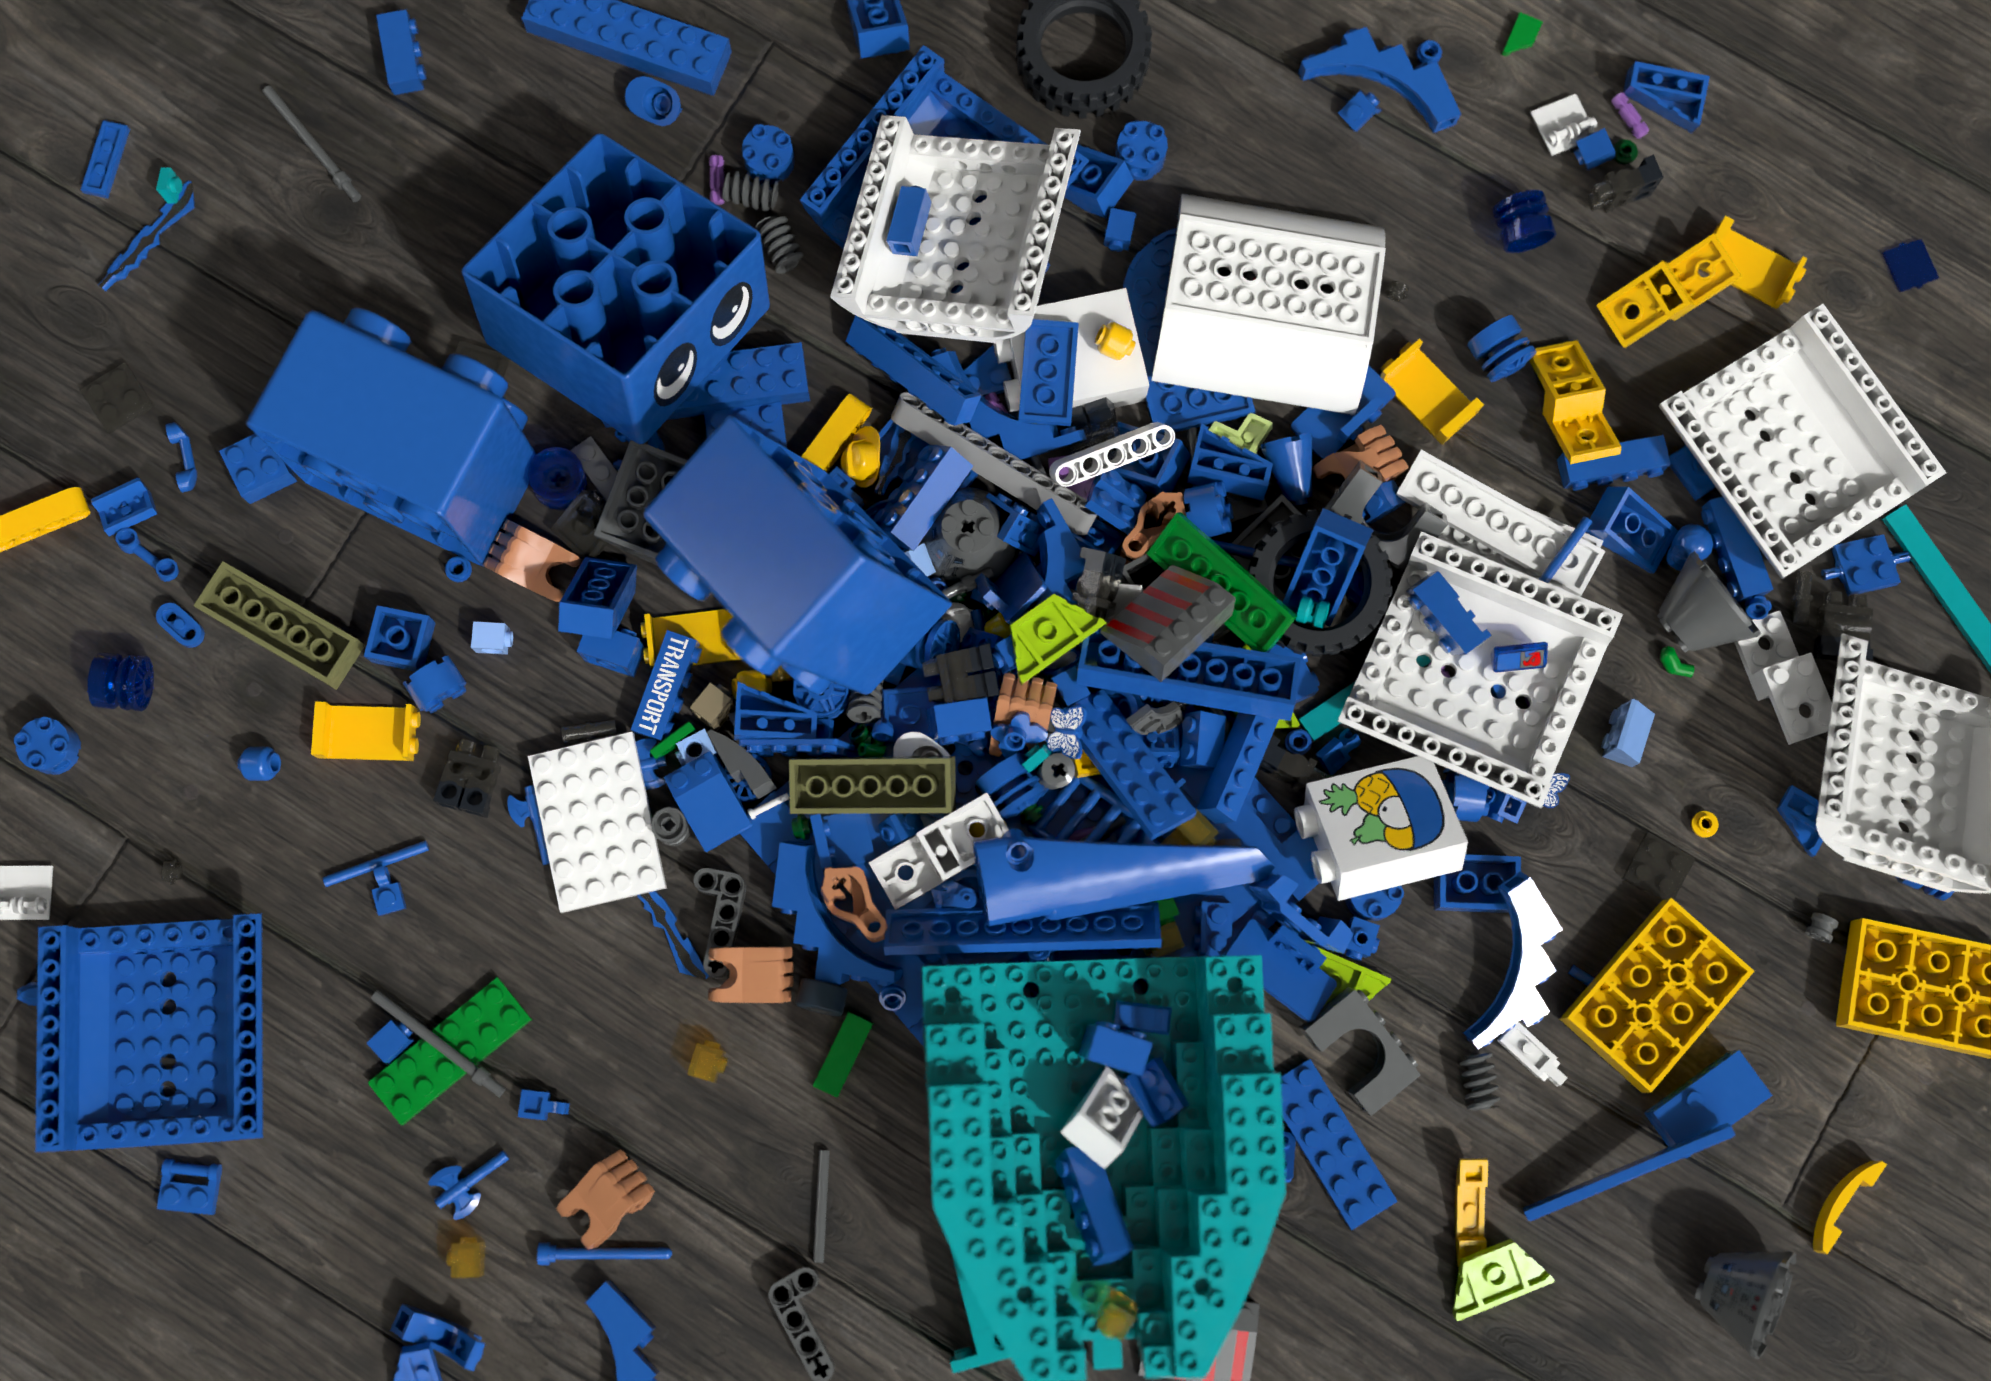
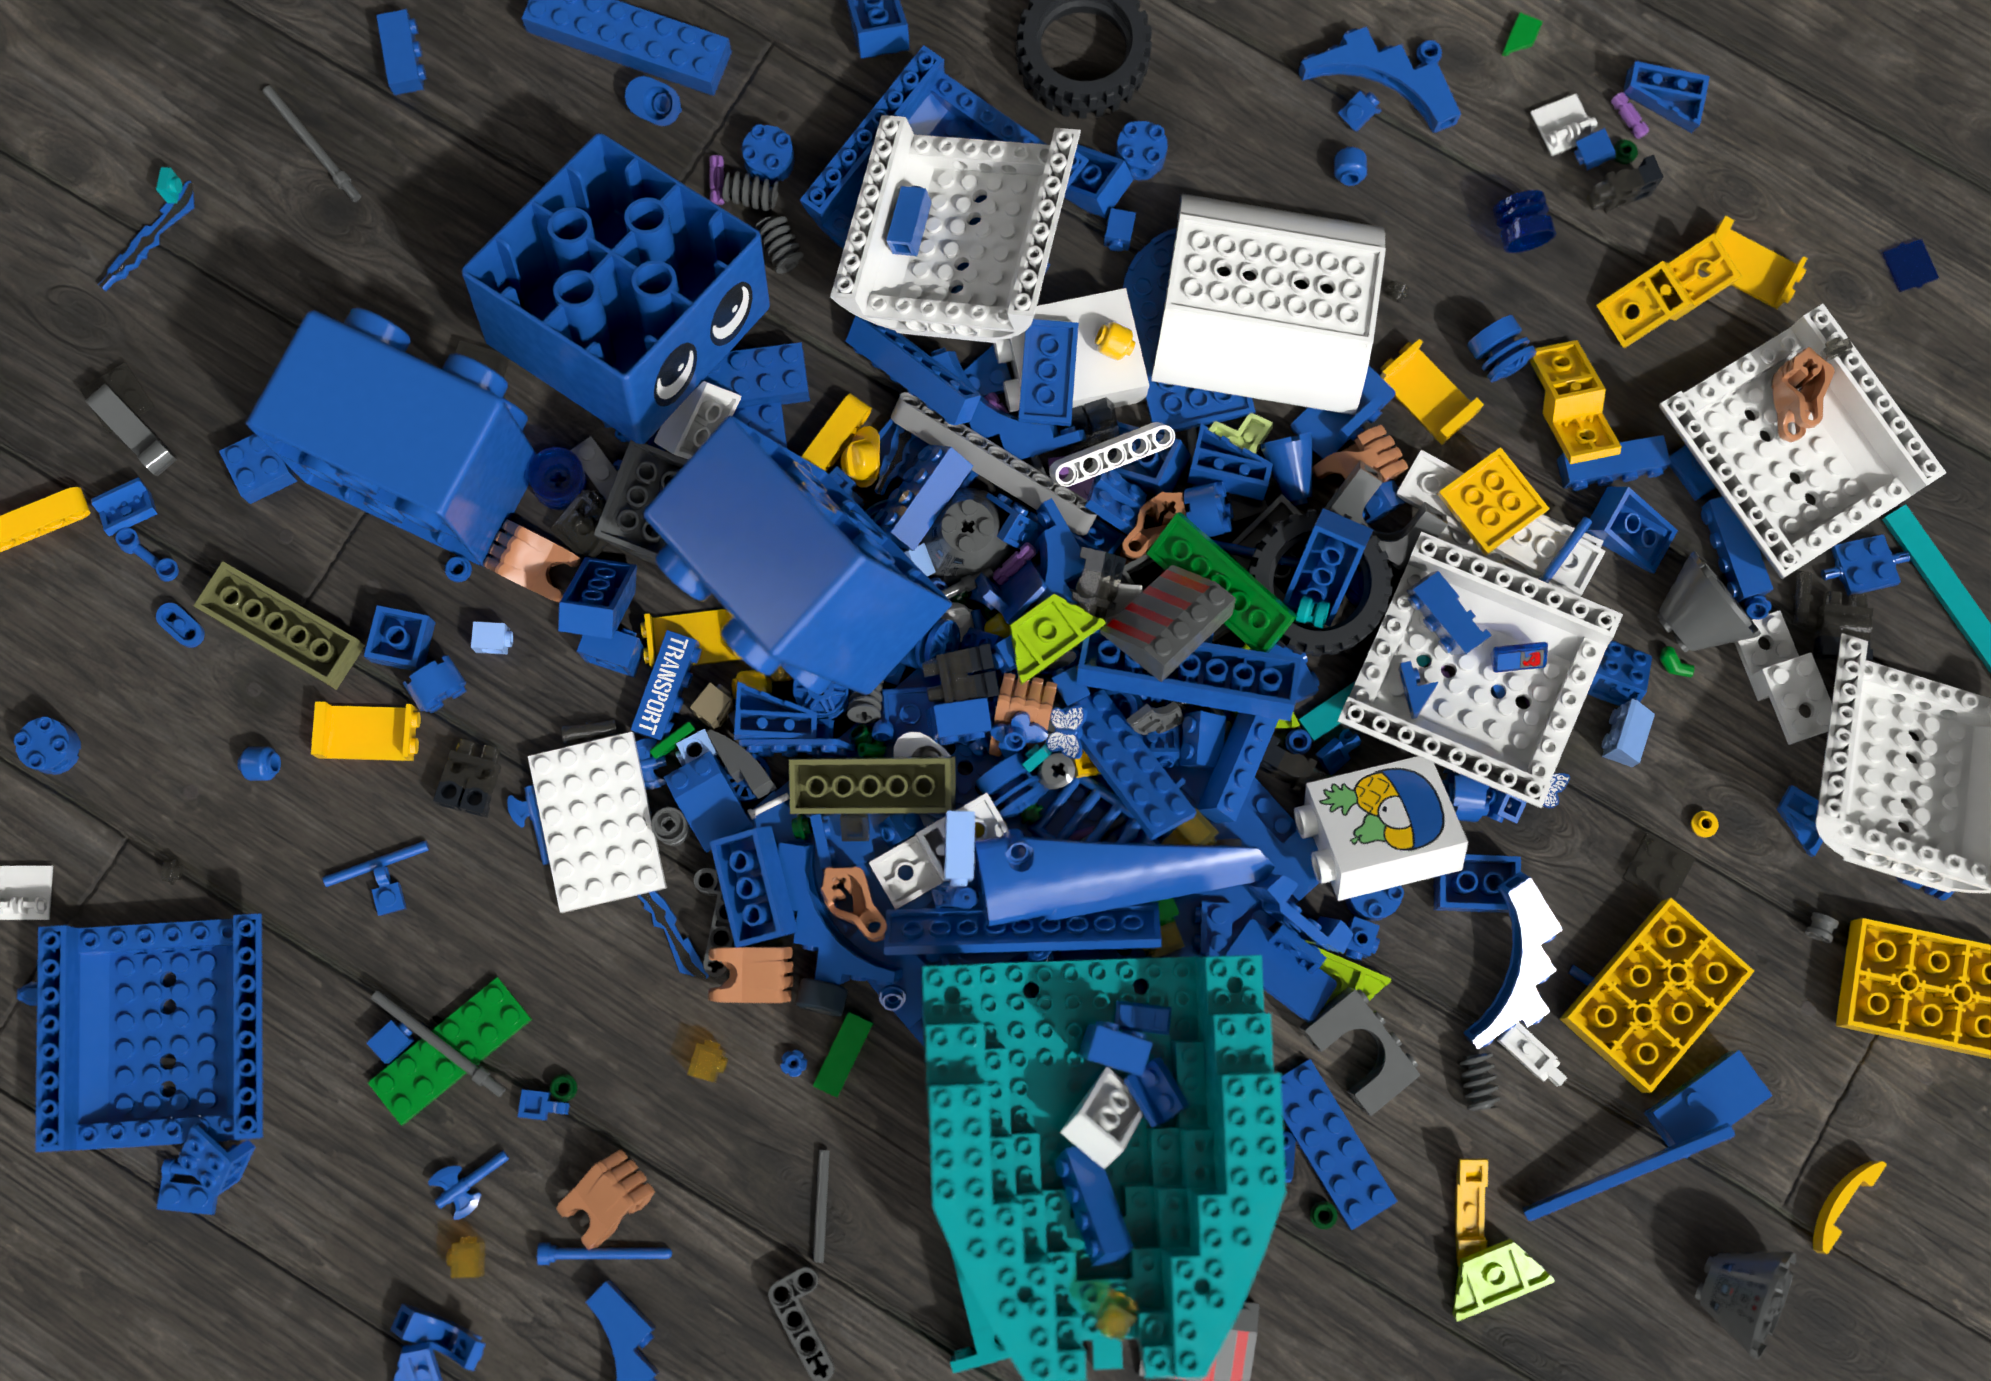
blue tile [80,120,130,199] -> none
clear blue wheel [88,652,154,712] -> none
blue bar [166,422,197,493] -> none
blue hair [1667,524,1713,571] -> none
none -> dark grey beam [85,383,178,476]
none -> blue bracket [178,1125,256,1197]
none -> dark green plate [550,1074,578,1102]
none -> white slope [654,381,742,460]
none -> blue brick [710,826,798,948]
none -> blue plate [780,1050,807,1077]
none -> clear smoke plate [840,813,870,842]
none -> light blue brick [944,811,975,887]
none -> medium lavender axle [993,542,1036,585]
none -> dark green plate [1310,1201,1337,1230]
none -> blue head [1334,146,1367,186]
none -> blue slope [1398,661,1439,719]
none -> yellow plate [1437,447,1550,556]
none -> blue bracket [1587,641,1652,706]
none -> nougat piece [1771,347,1835,443]
none -> clear smoke plate [1820,337,1853,361]

